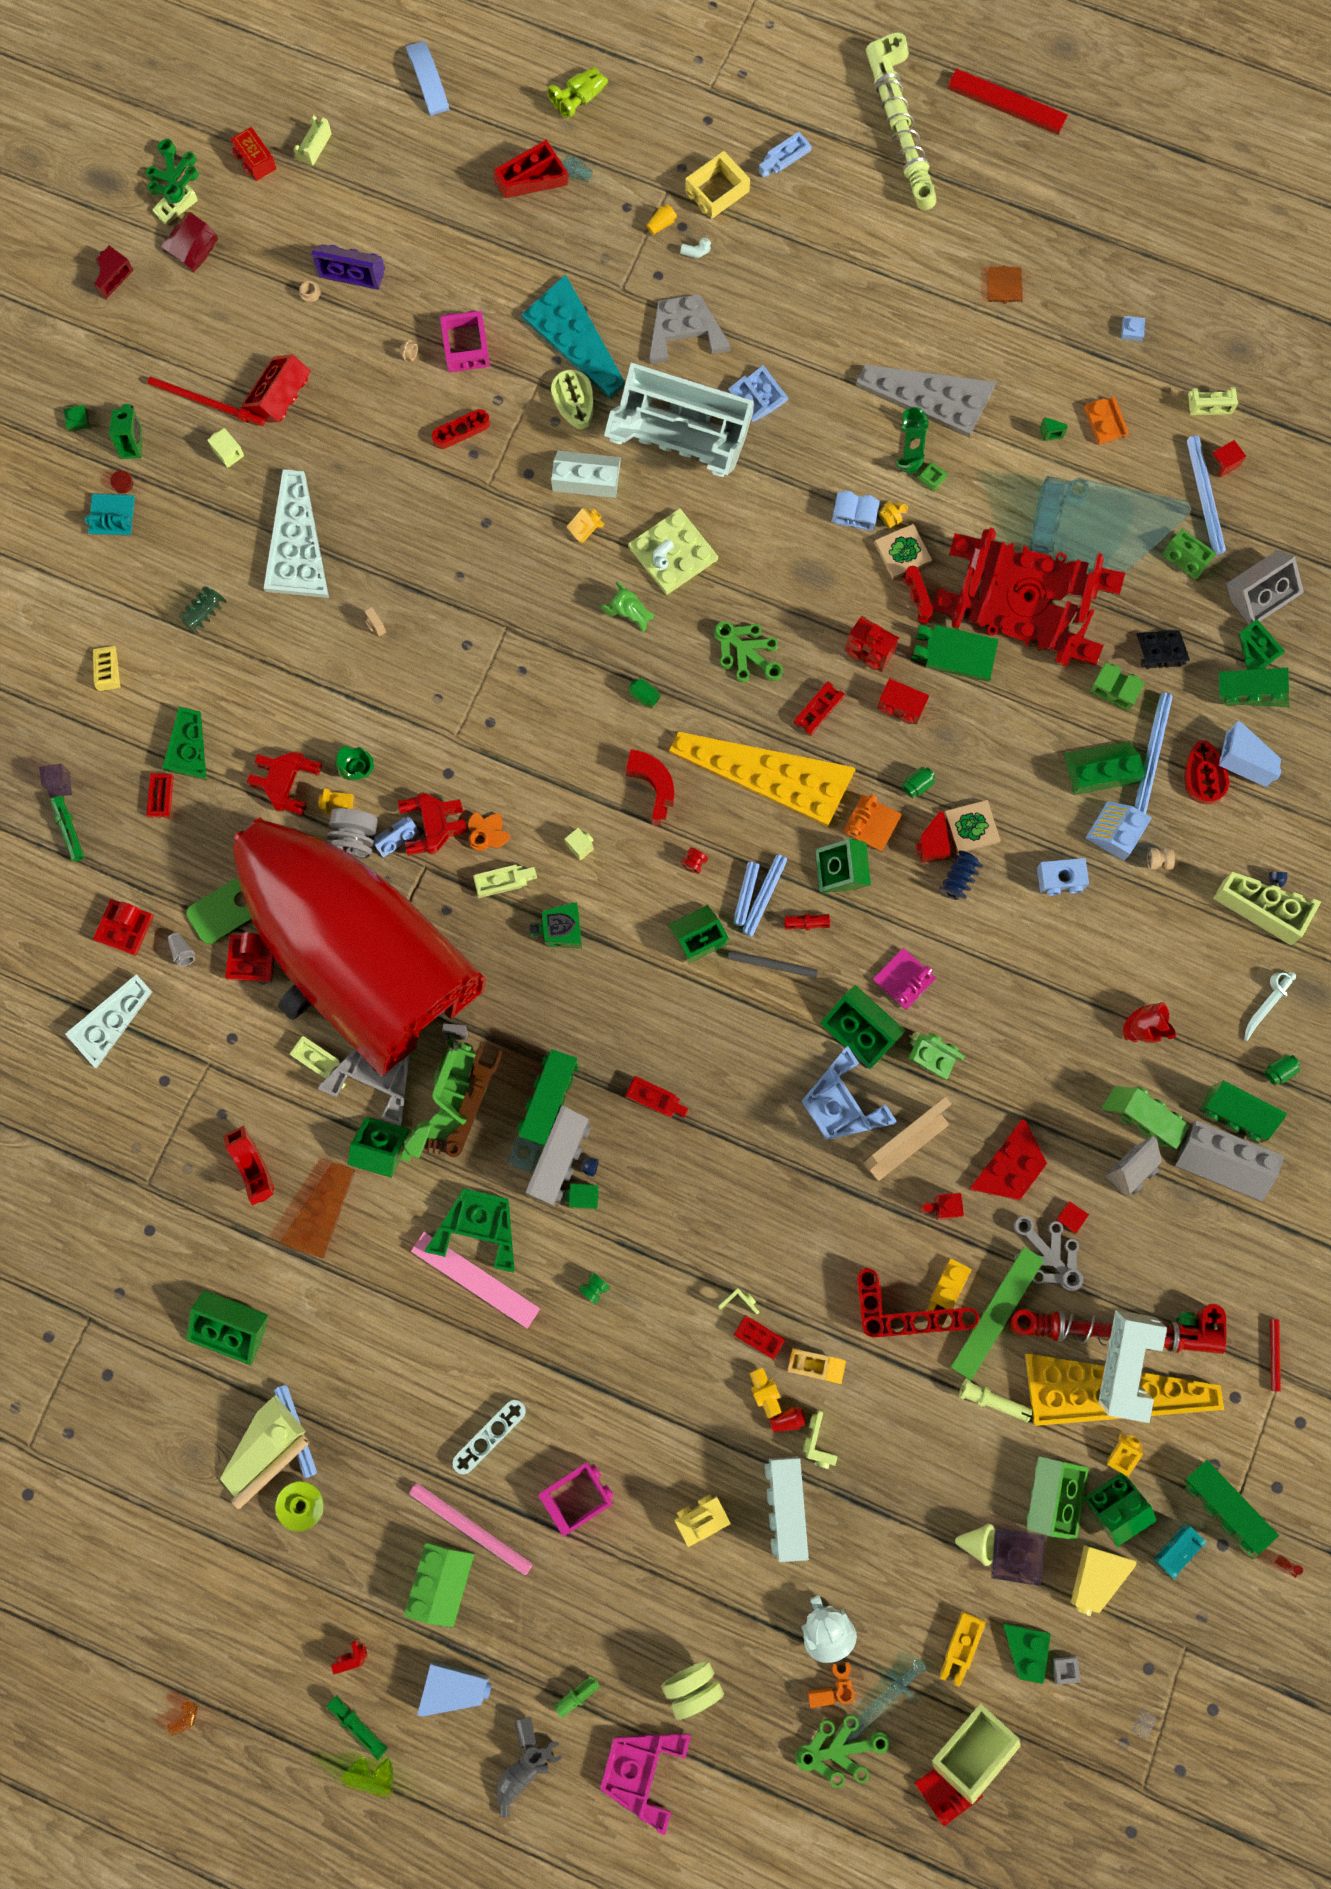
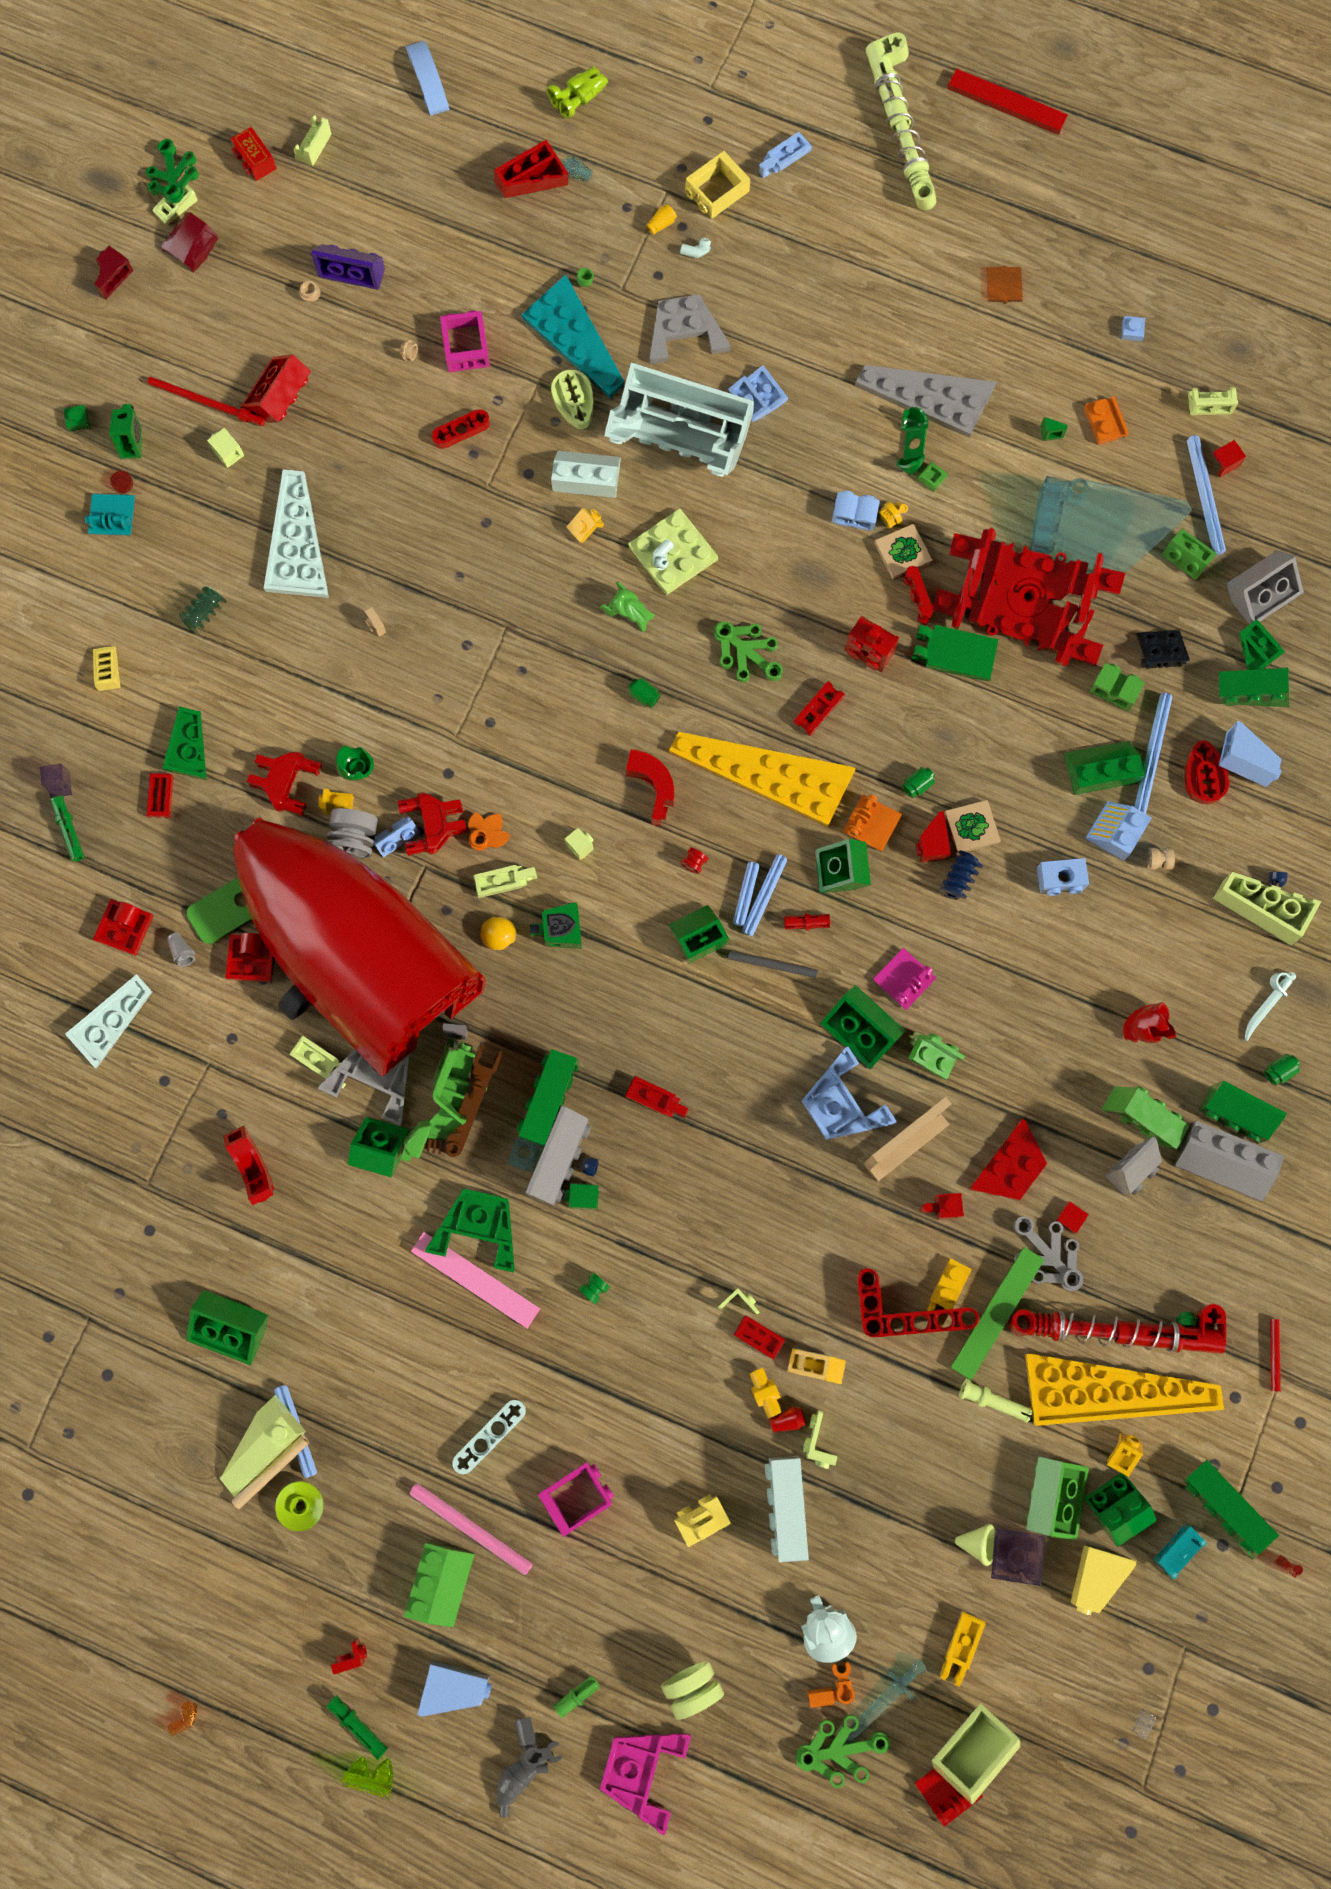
clear orange wing [279,1162,355,1259] -> none
red brick [877,678,930,725] -> none
green wing [1002,1623,1051,1684] -> none
light grey tile [1052,1655,1081,1685] -> none
light aqua piece [1098,1310,1167,1423] -> none
none -> yellow hair [480,917,516,951]
none -> bright green hinge [577,268,594,287]

